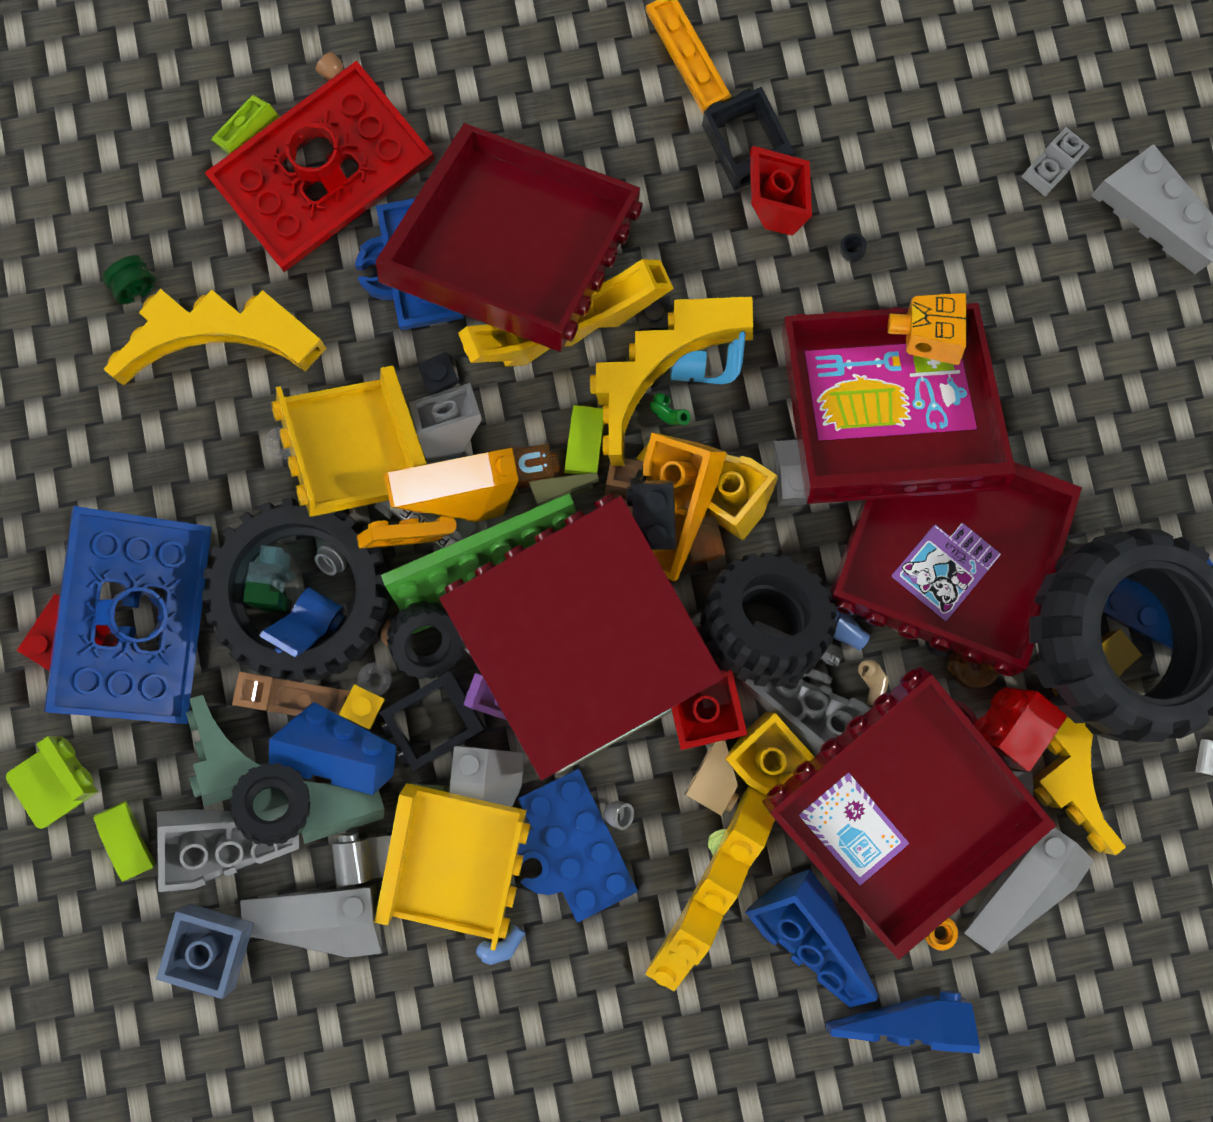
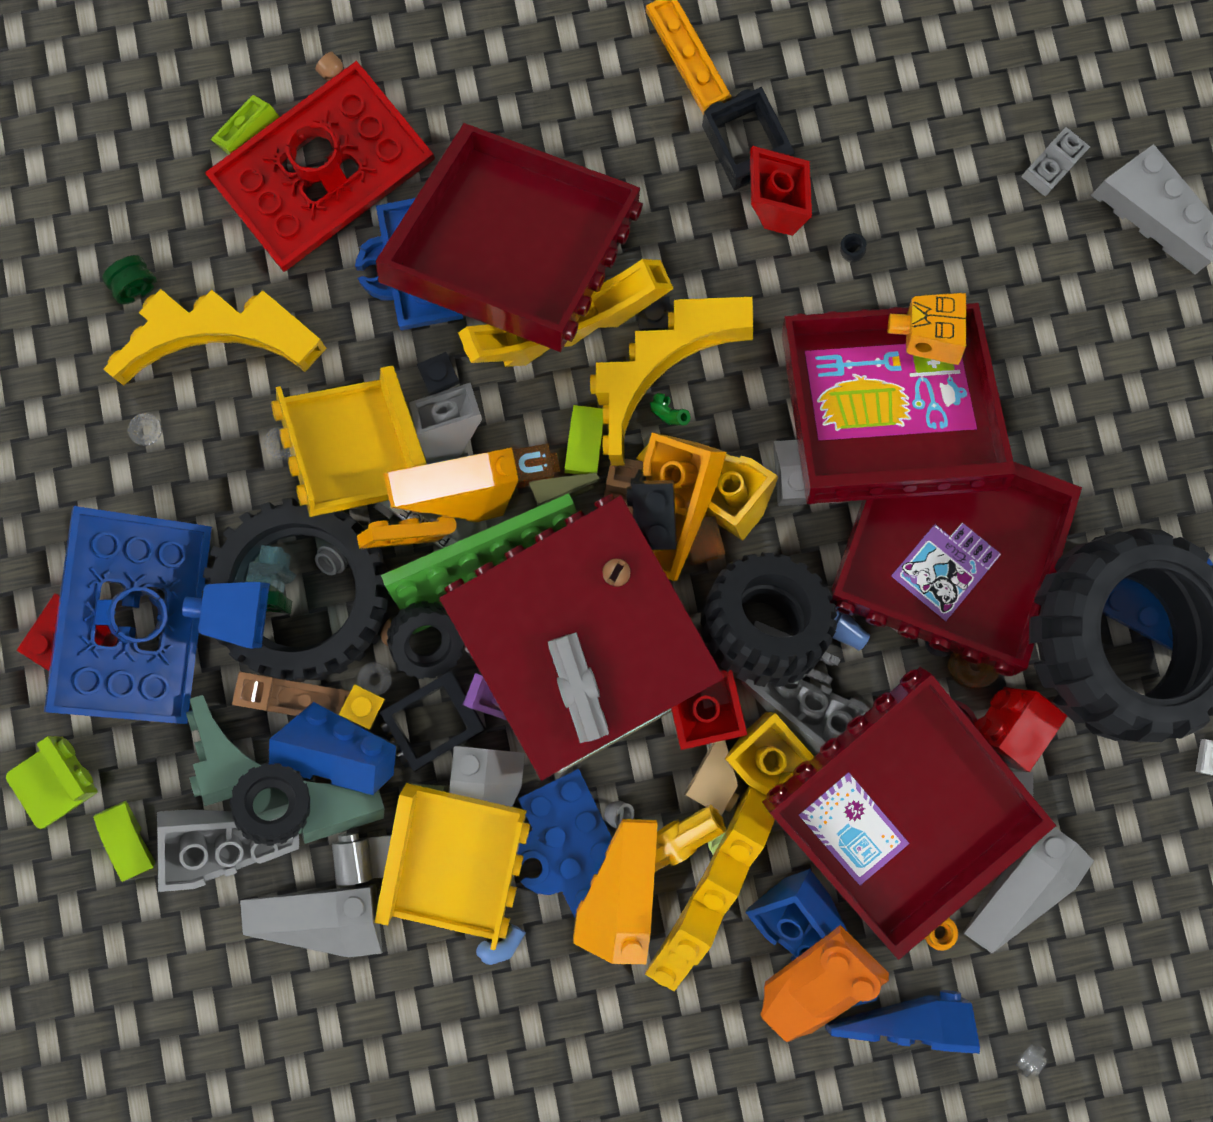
sand blue brick [156,904,254,999] -> none
blue door [260,587,346,657] -> none
dark azure helmet [670,331,745,384] -> none
tan arm [858,660,889,707] -> none
yellow arch [1033,629,1142,855] -> none
none -> clear plate [128,413,162,446]
none -> blue torso [182,582,270,649]
none -> light grey piece [548,632,609,743]
none -> light orange wedge [573,819,658,965]
none -> medium nougat hinge [602,558,631,587]
none -> yellow piece [655,804,726,872]
none -> orange slope [760,925,889,1042]
none -> clear plate [1016,1043,1048,1078]

